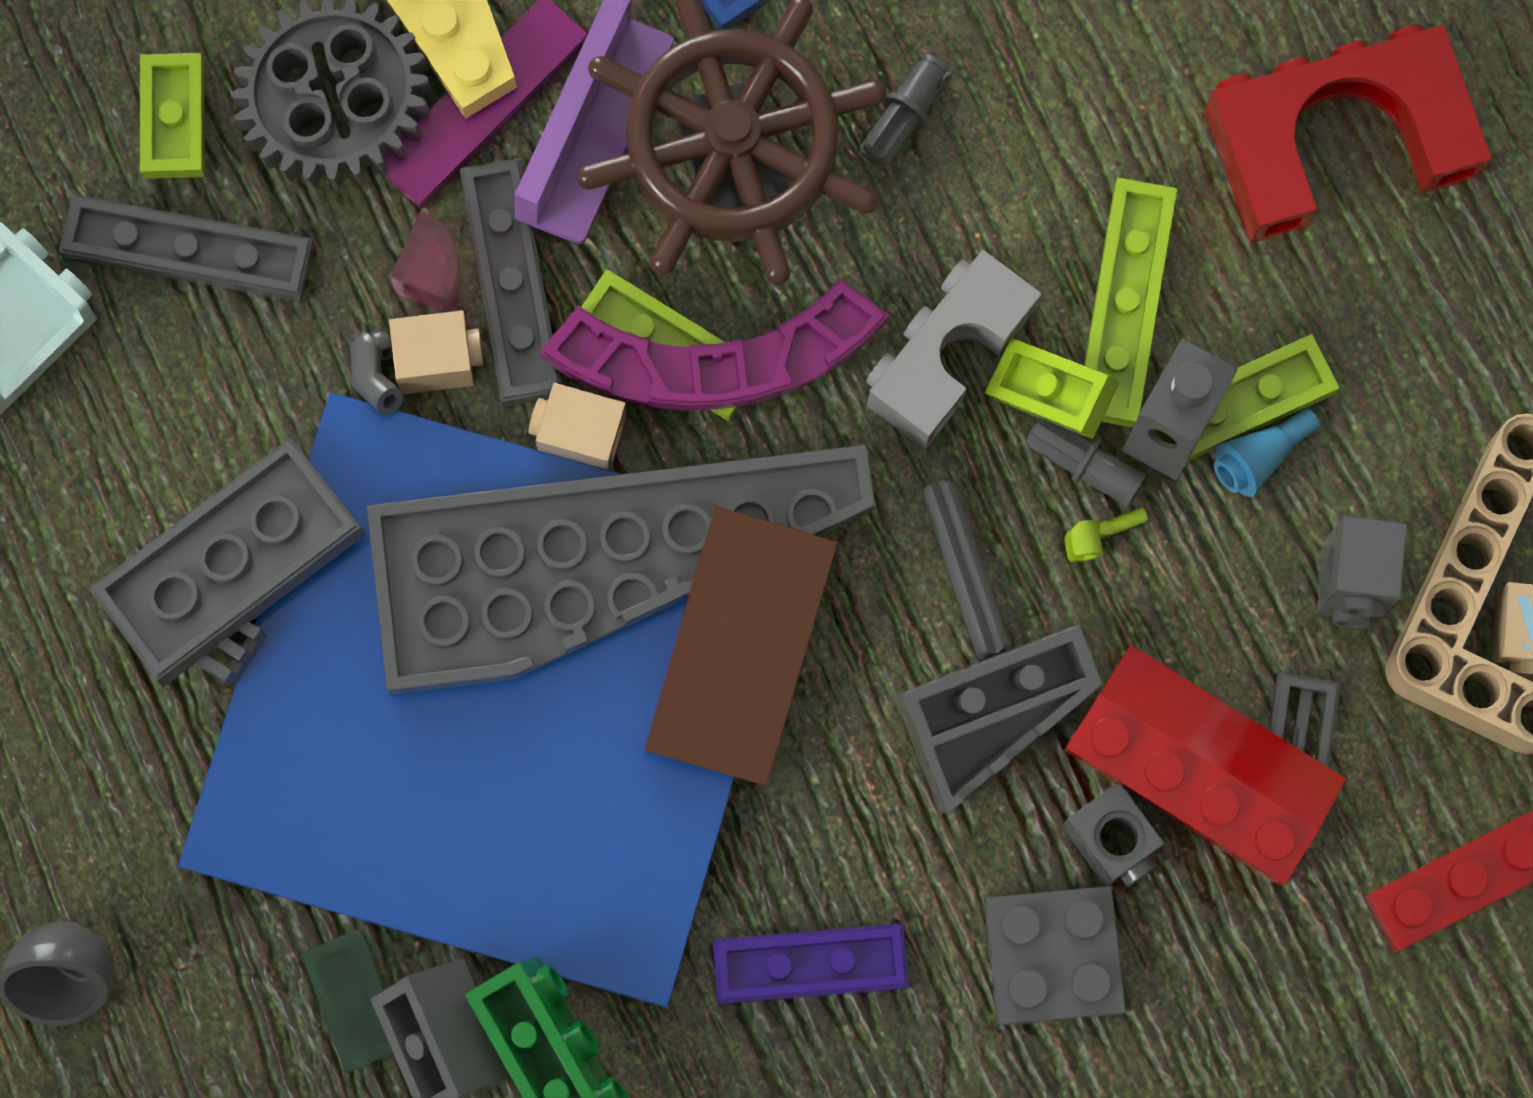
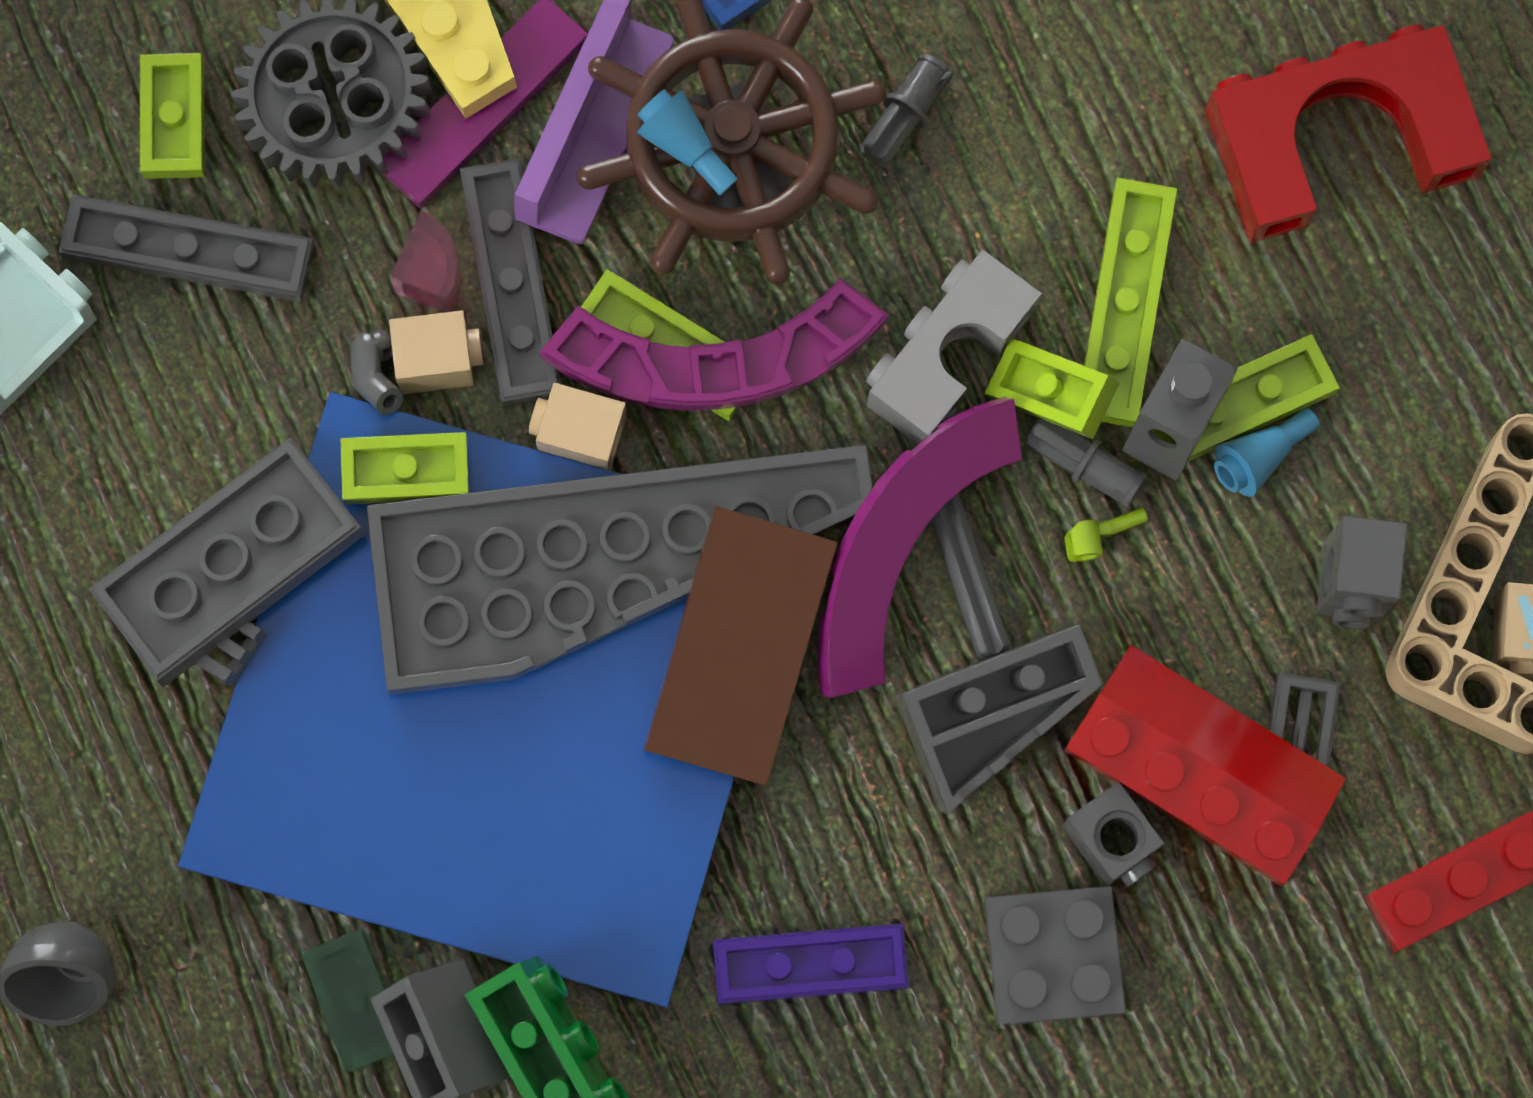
none -> lime plate [340,432,470,505]
none -> dark azure cone [636,89,738,196]
none -> magenta tile [818,397,1022,698]

